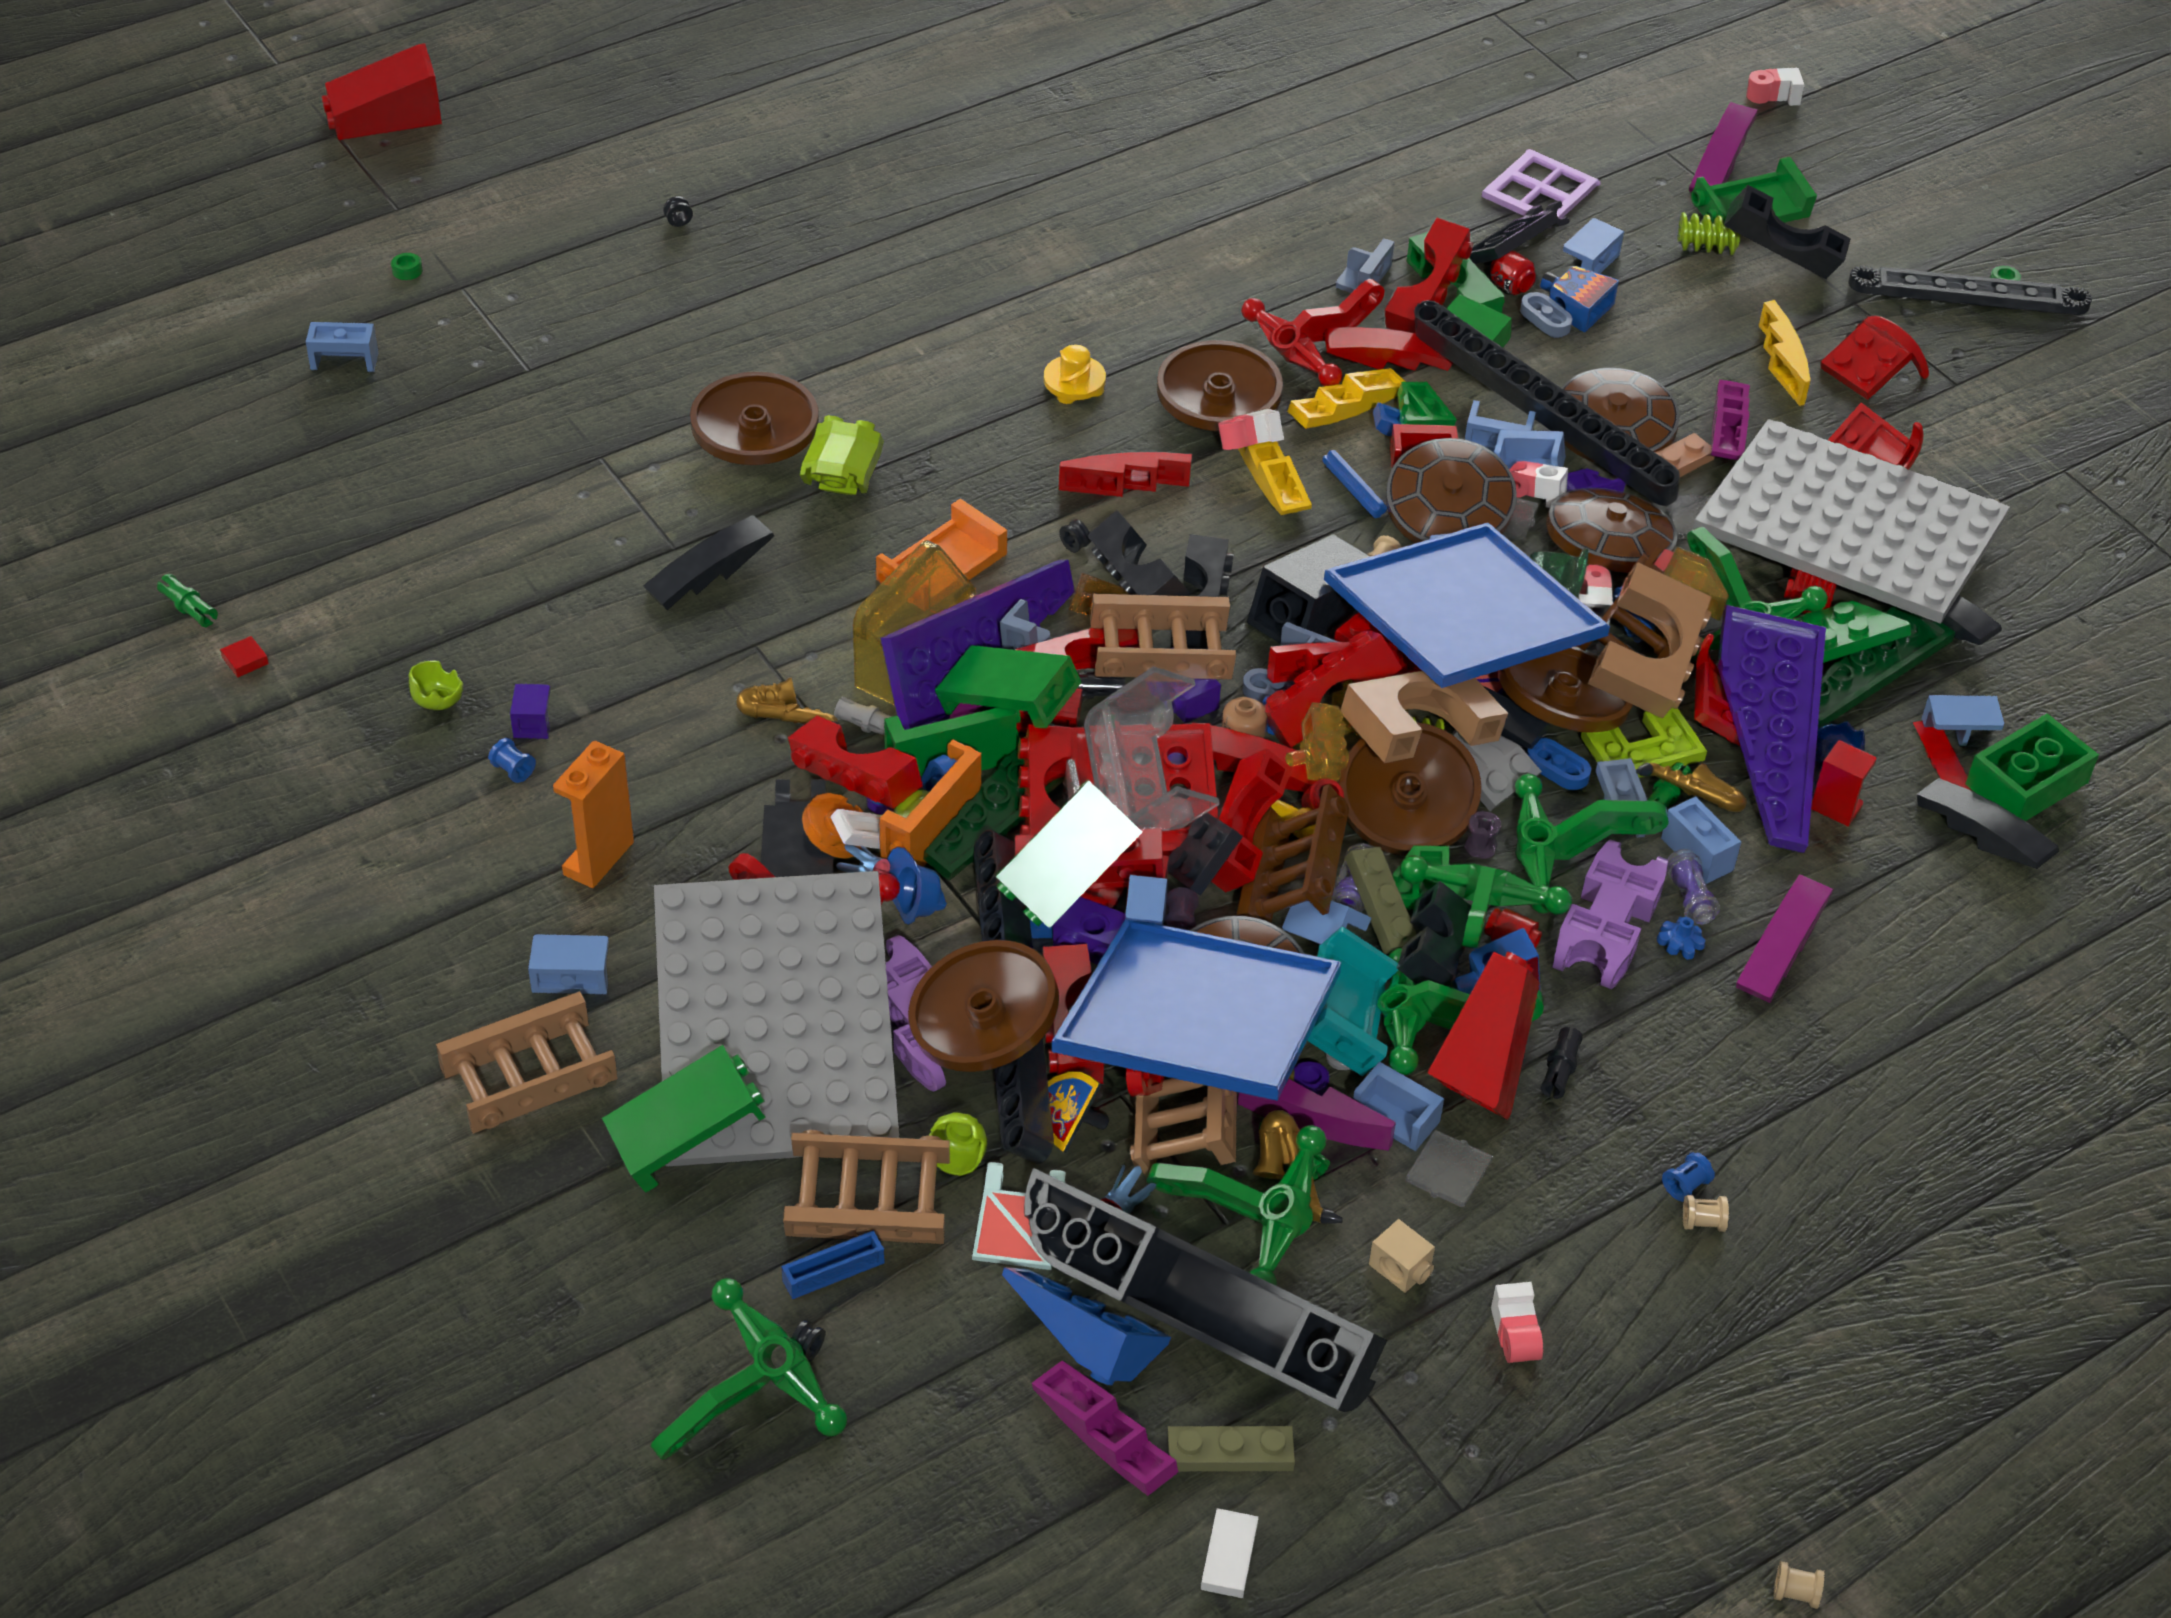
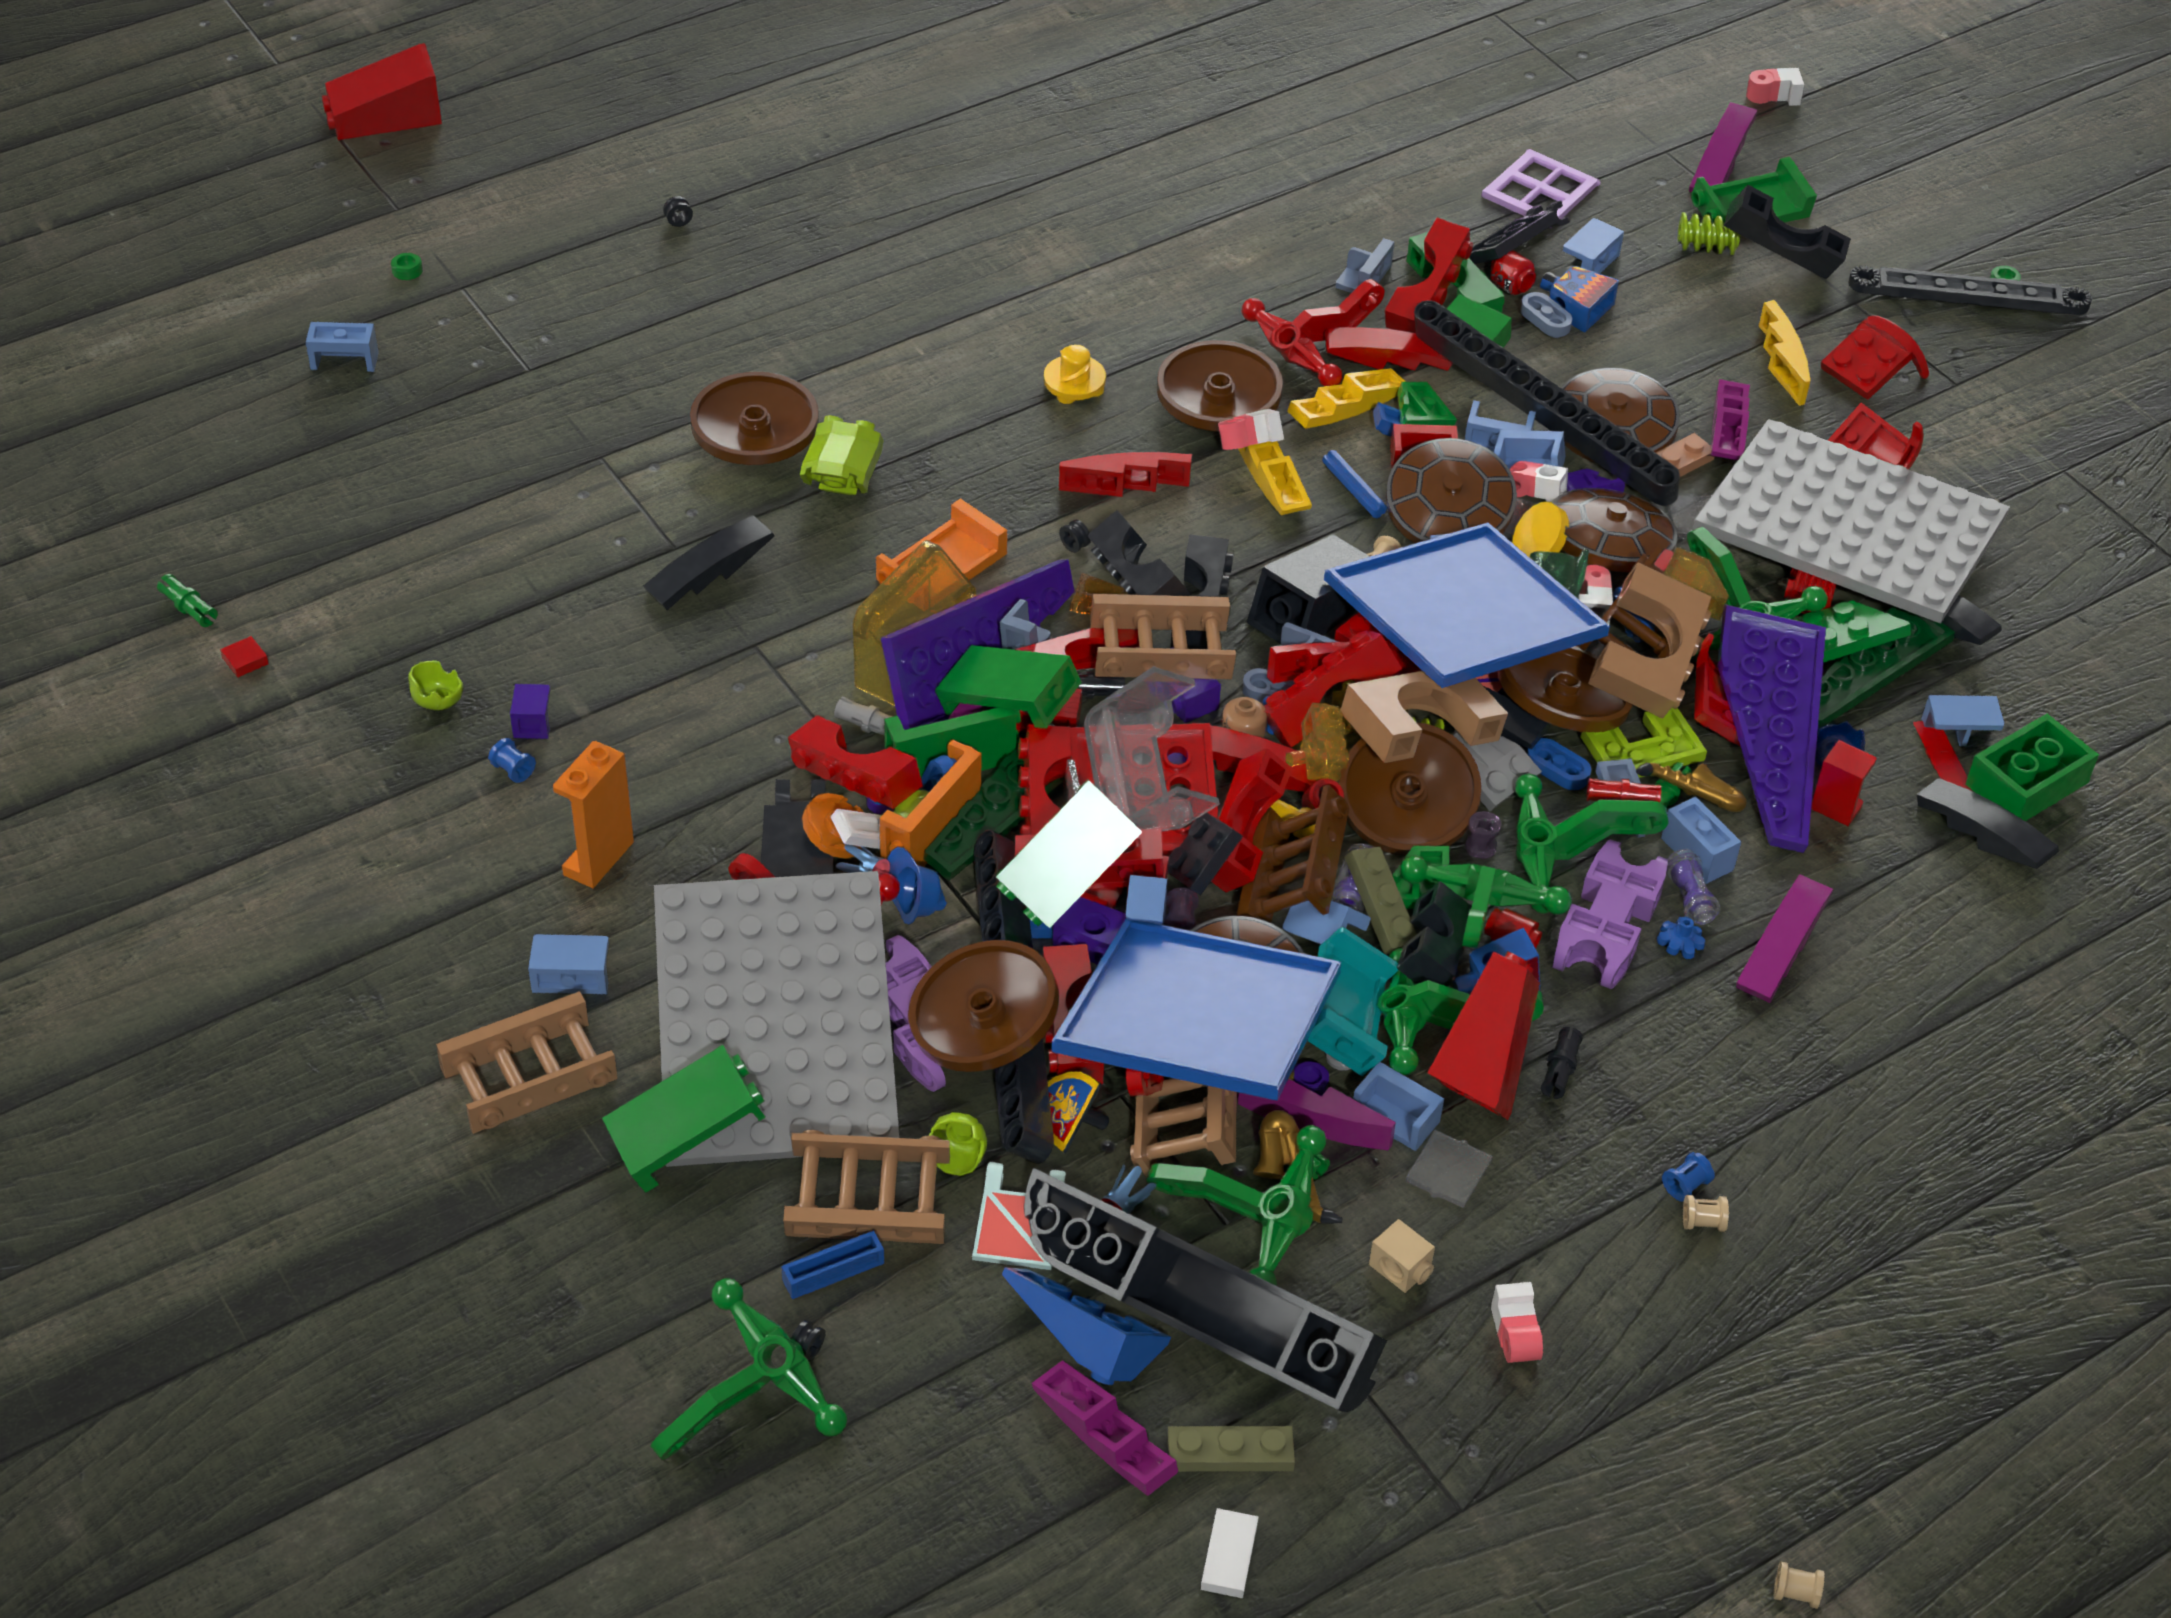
pearl gold piece [736,677,839,725] -> none
none -> yellow tile [1512,502,1569,565]
none -> red pin [1587,778,1661,802]

